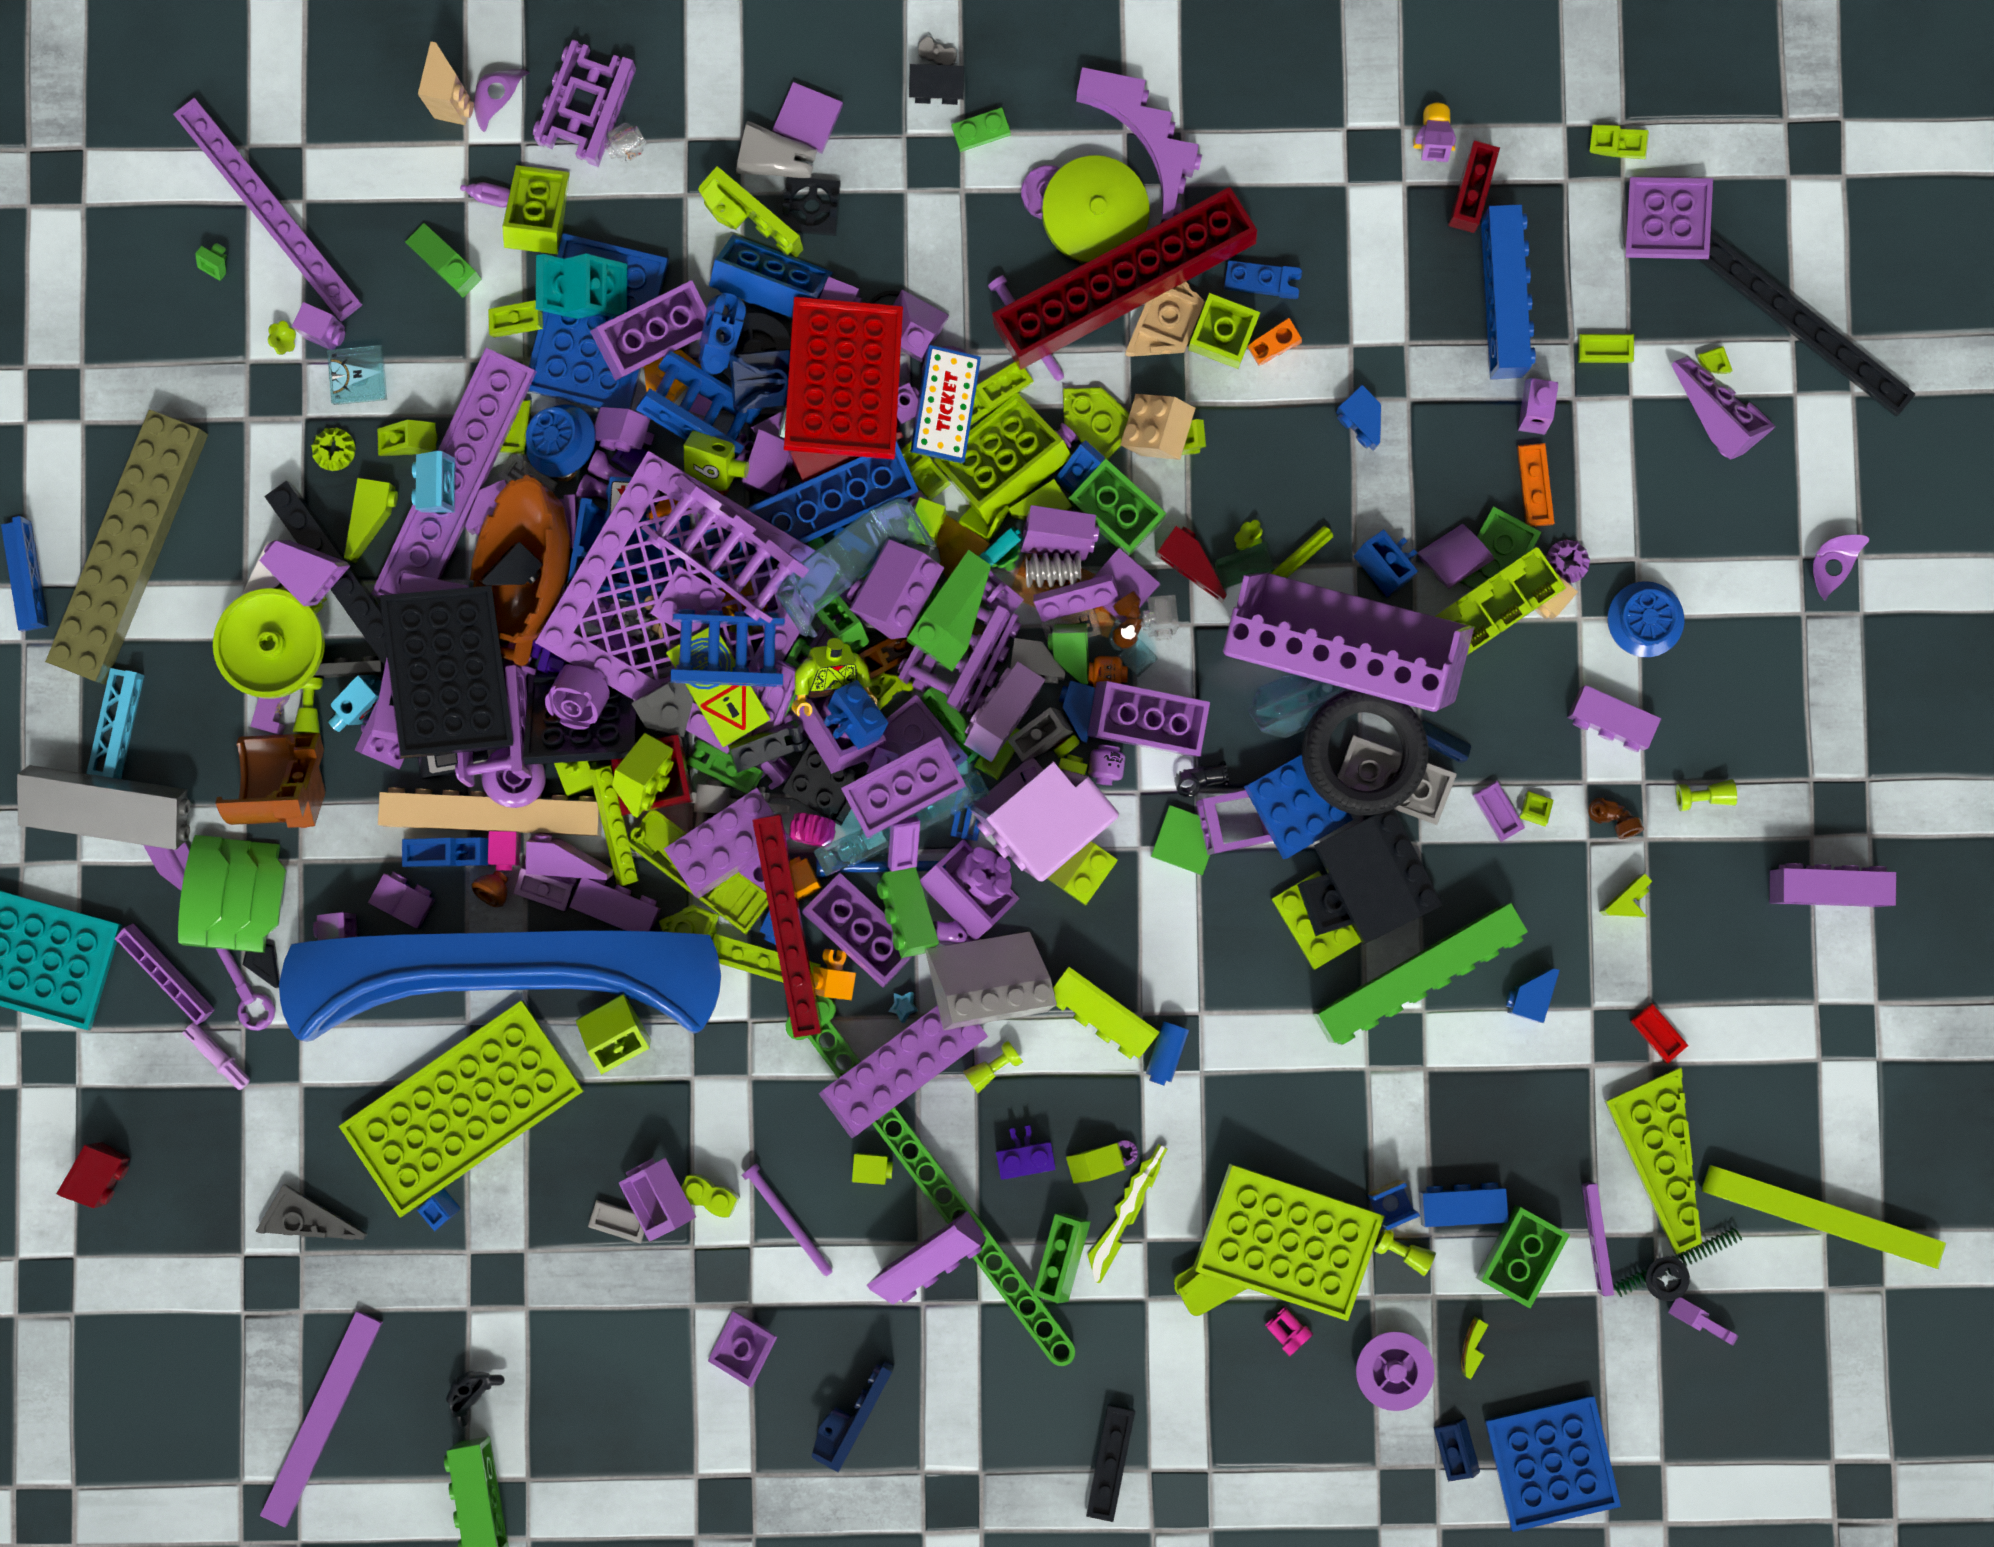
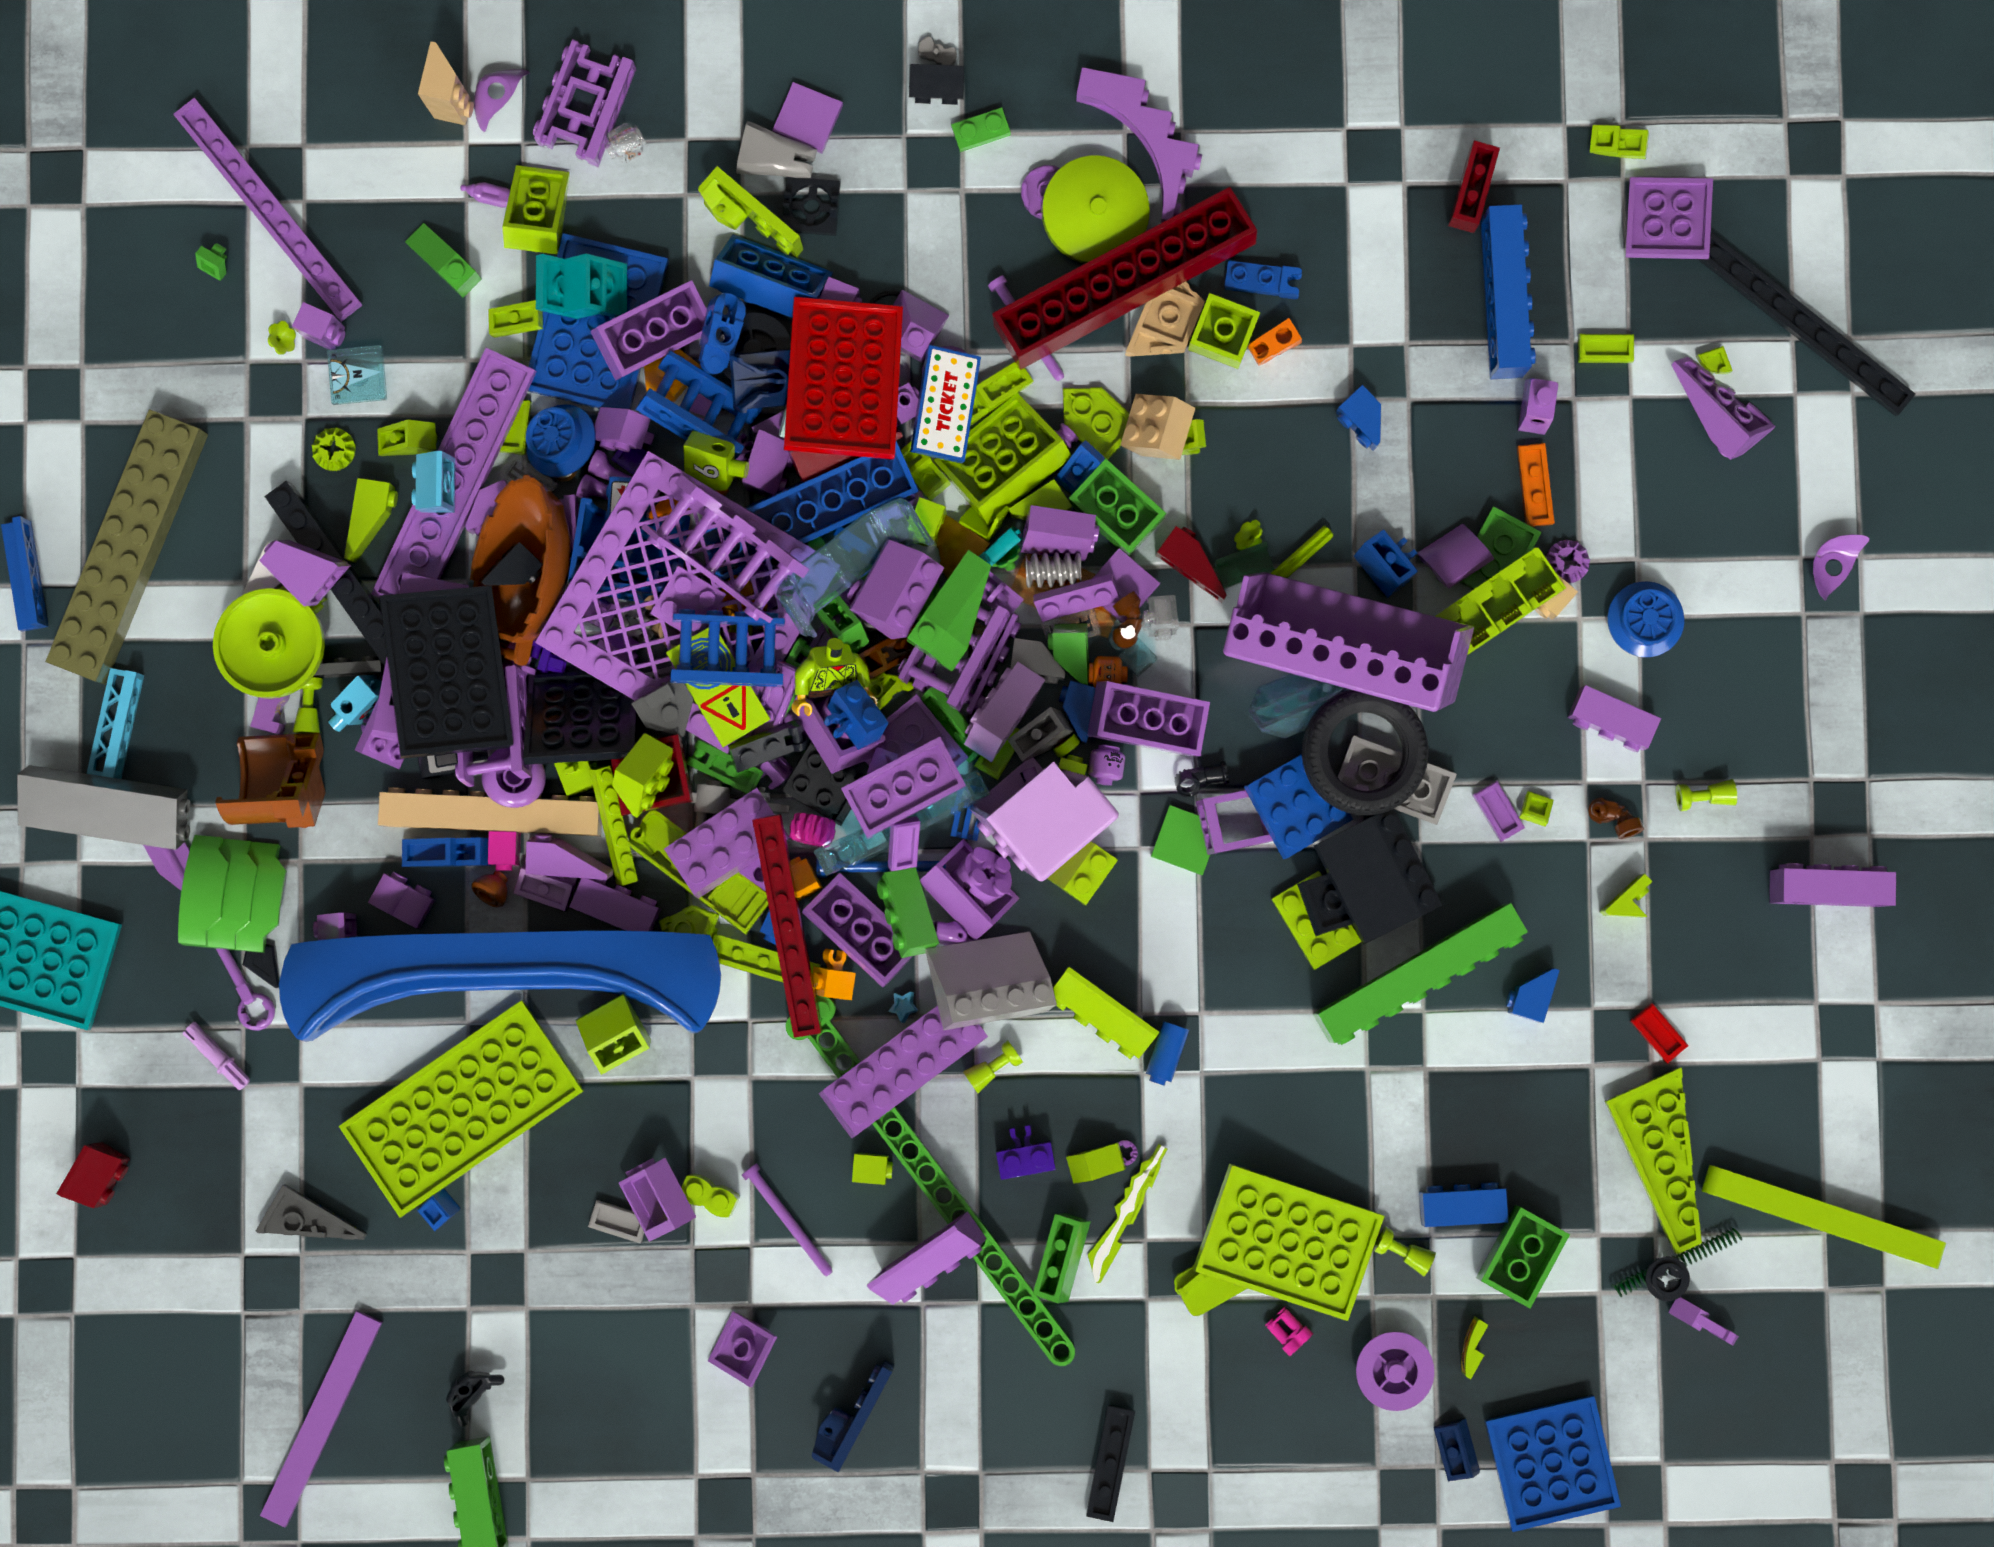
medium lavender piece [115,924,215,1025] -> none
medium lavender brick [545,664,610,729] -> none
blue piece [1367,1179,1420,1230] -> none
medium lavender piece [1413,102,1456,162] -> none
dark blue slope [1422,721,1471,763] -> none
medium lavender tile [1582,1182,1614,1296] -> none

